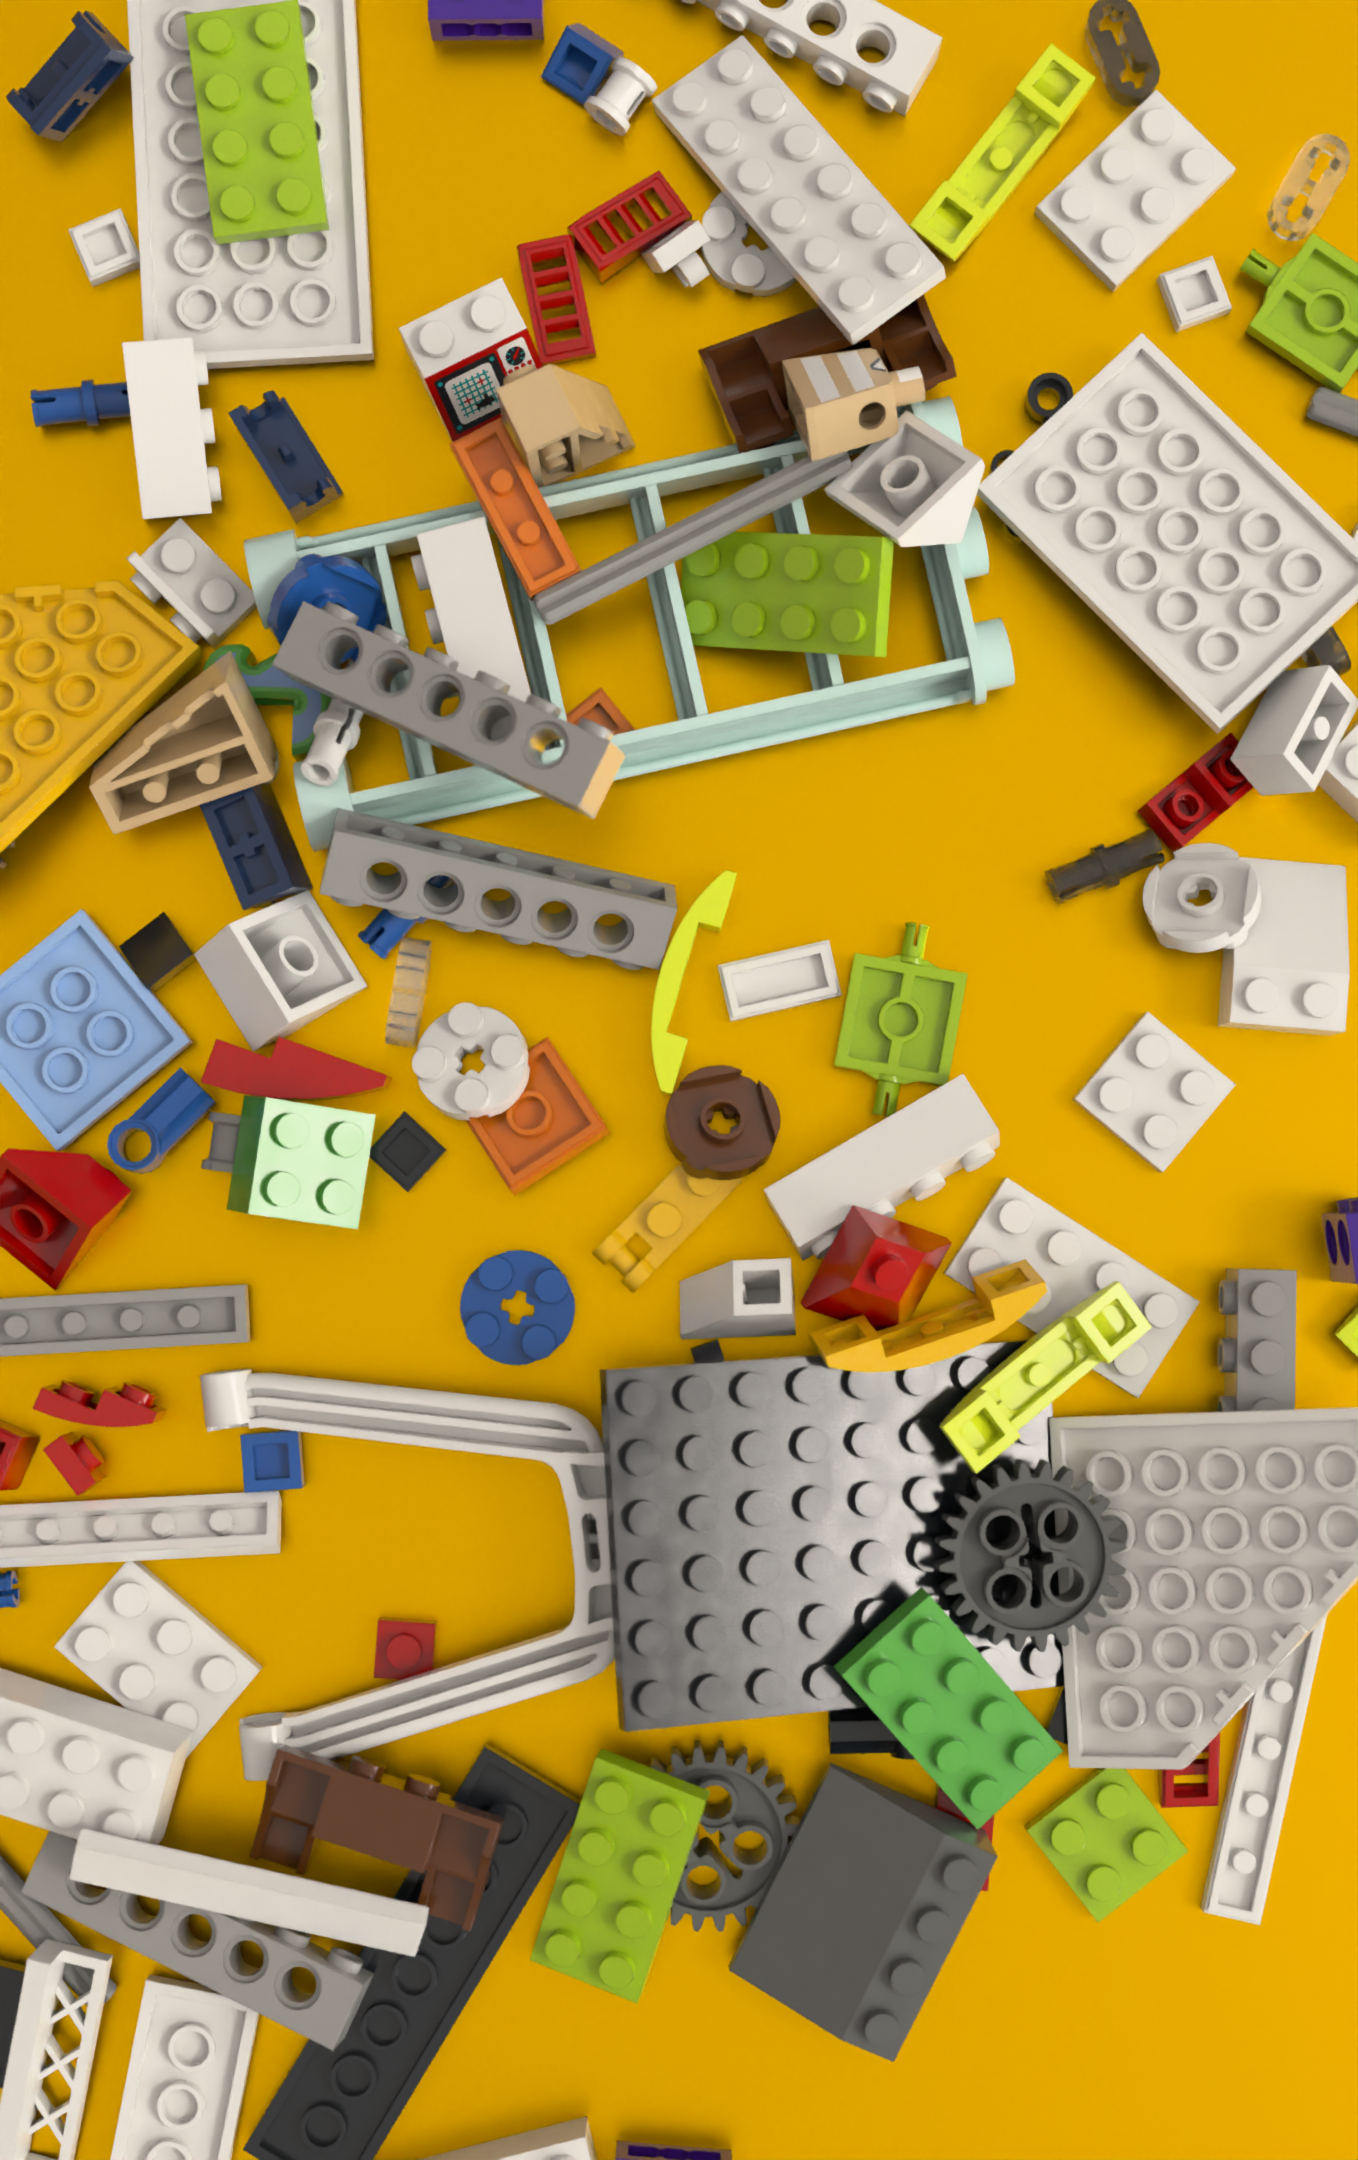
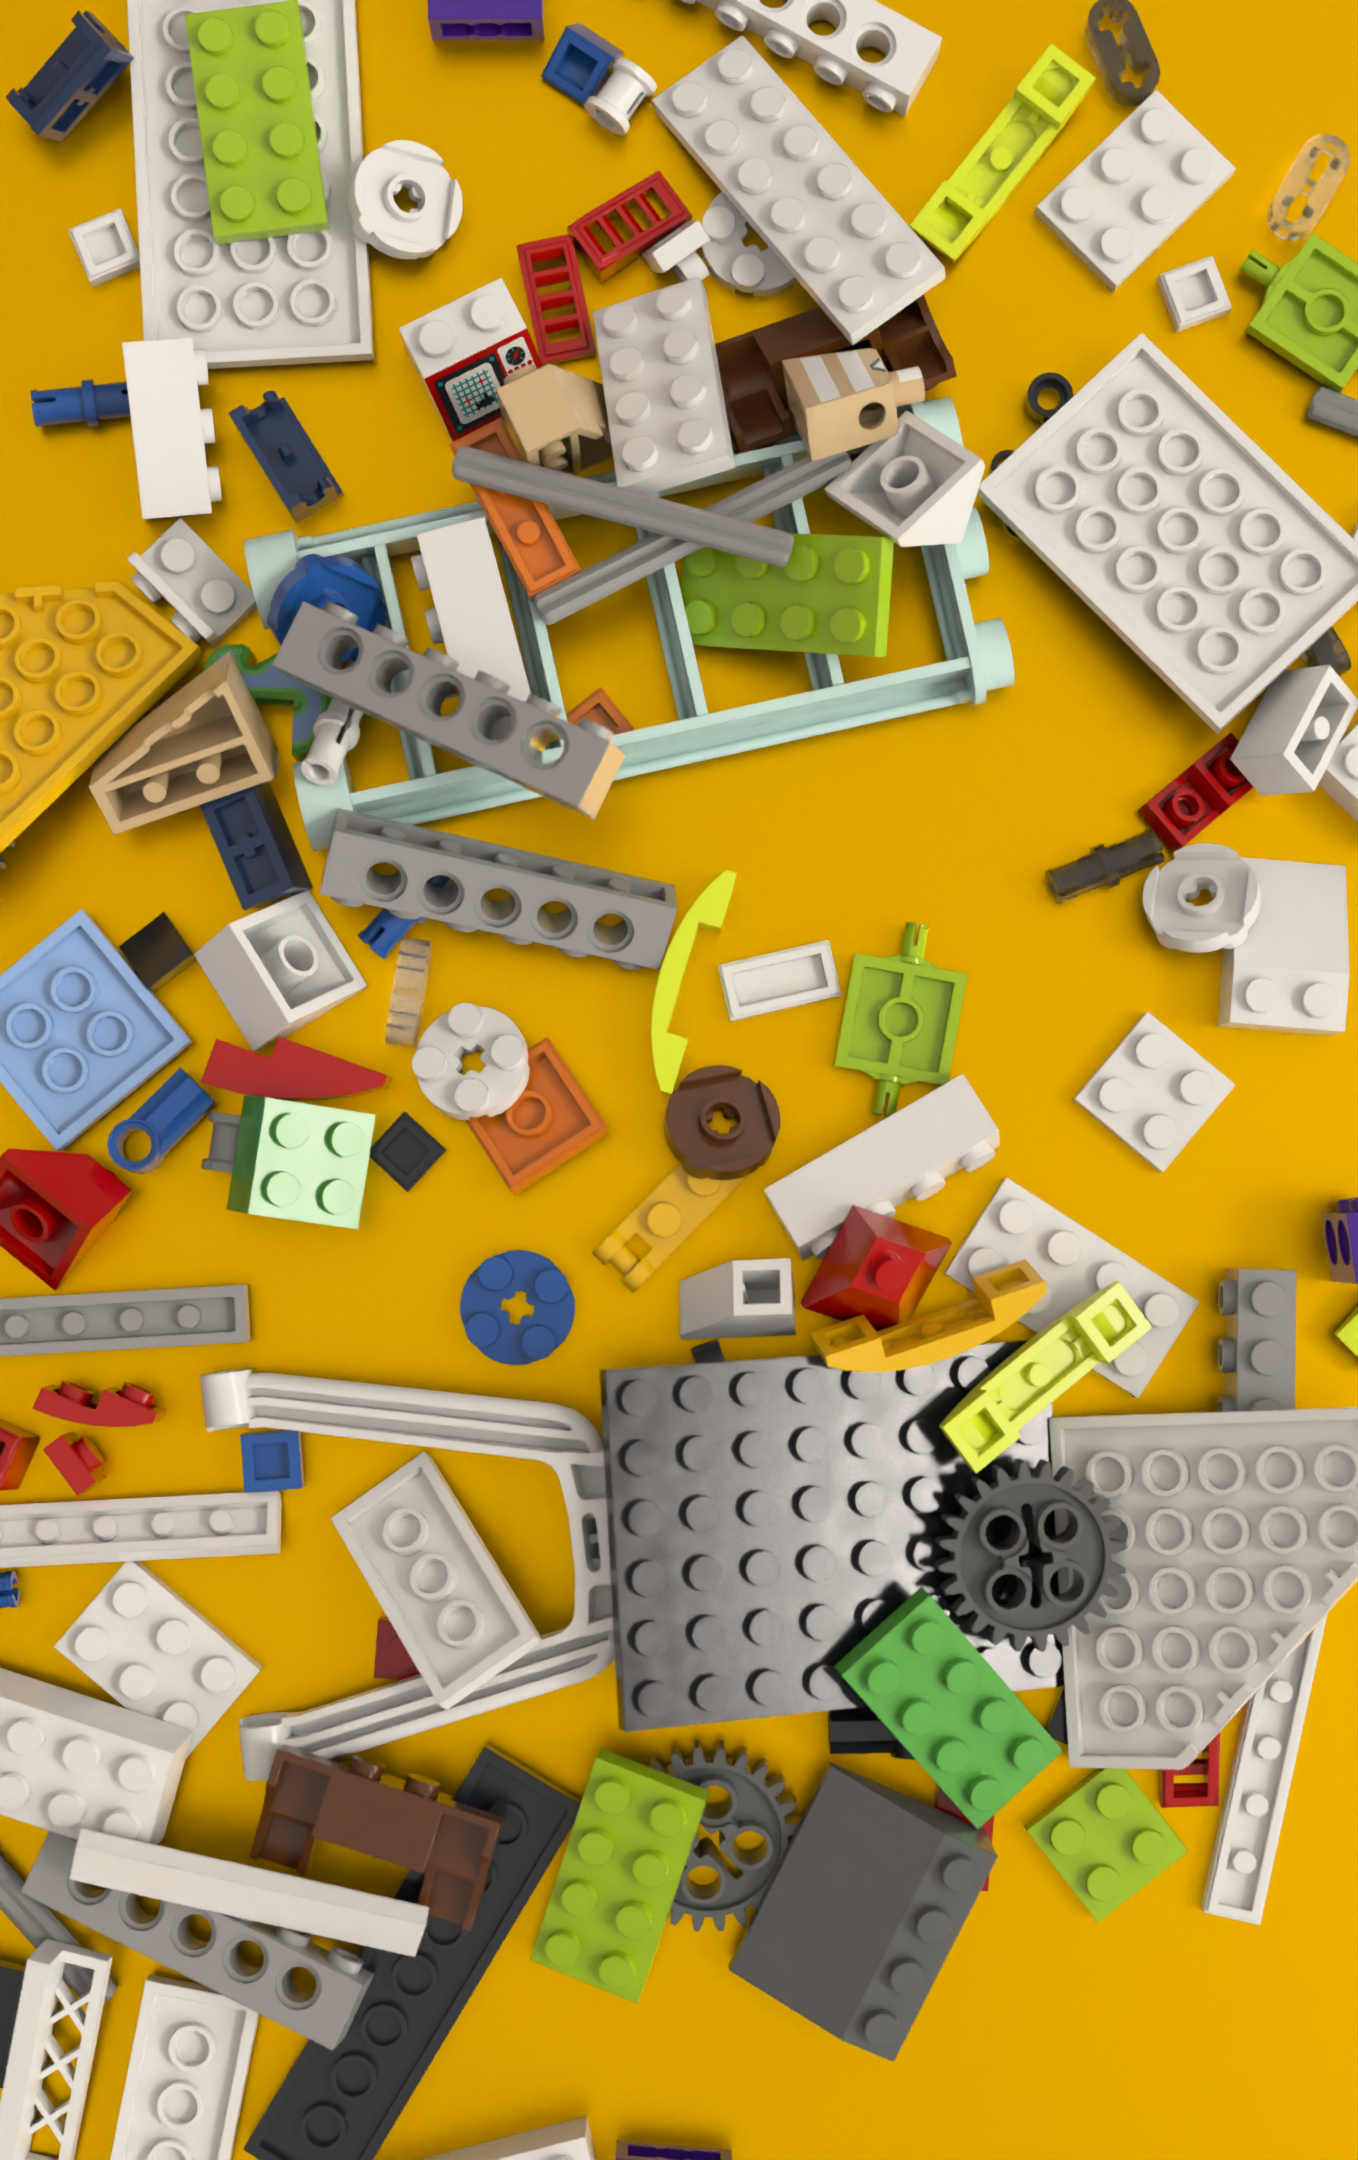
none -> white plate [330,1452,543,1710]
none -> white plate [348,140,463,260]
none -> light grey axle [452,446,794,567]
none -> white plate [592,277,735,495]

